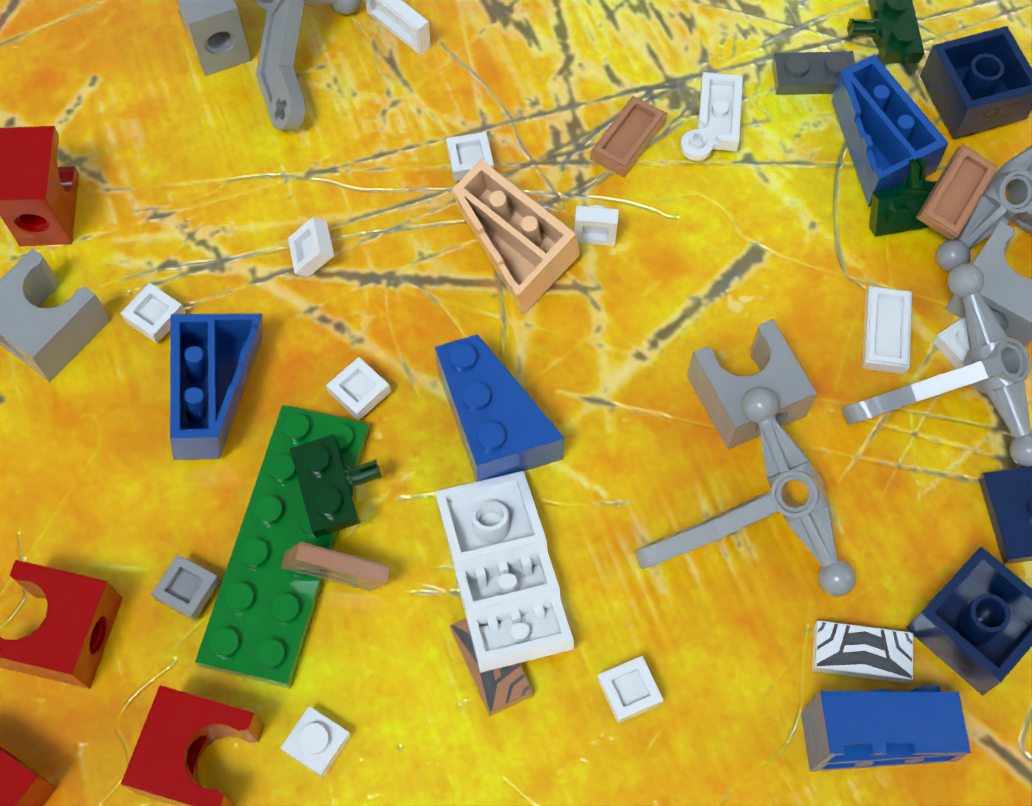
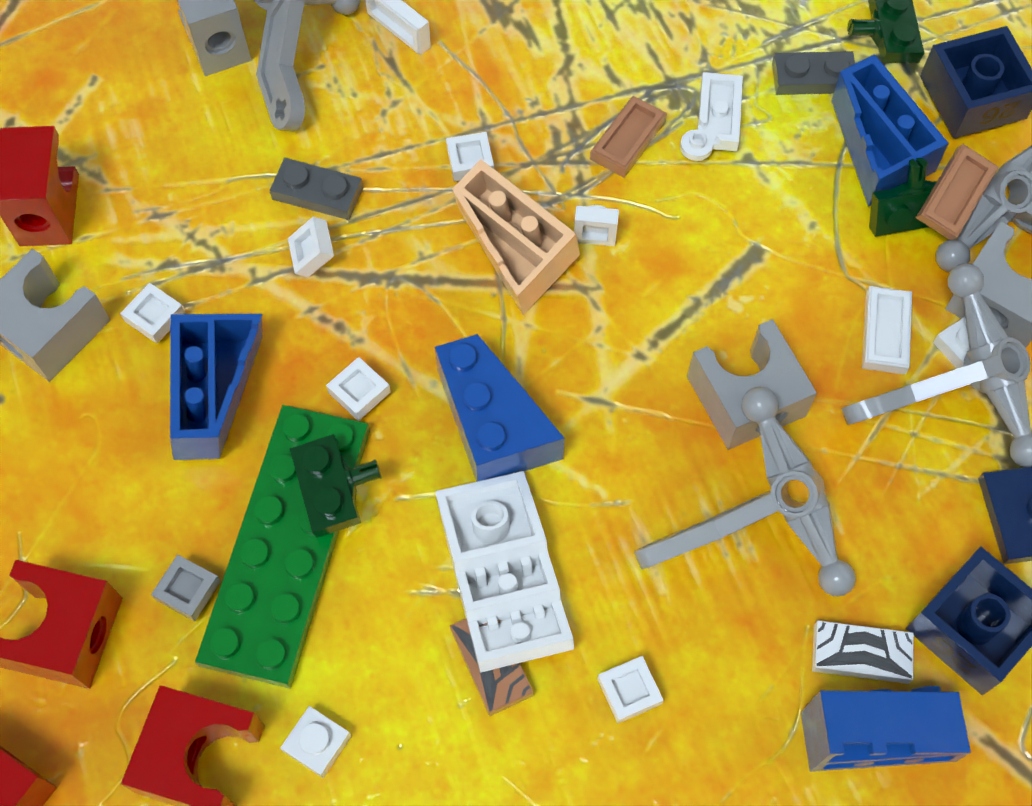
nougat tile [281,542,390,591] -> none
none -> dark grey plate [269,157,363,220]

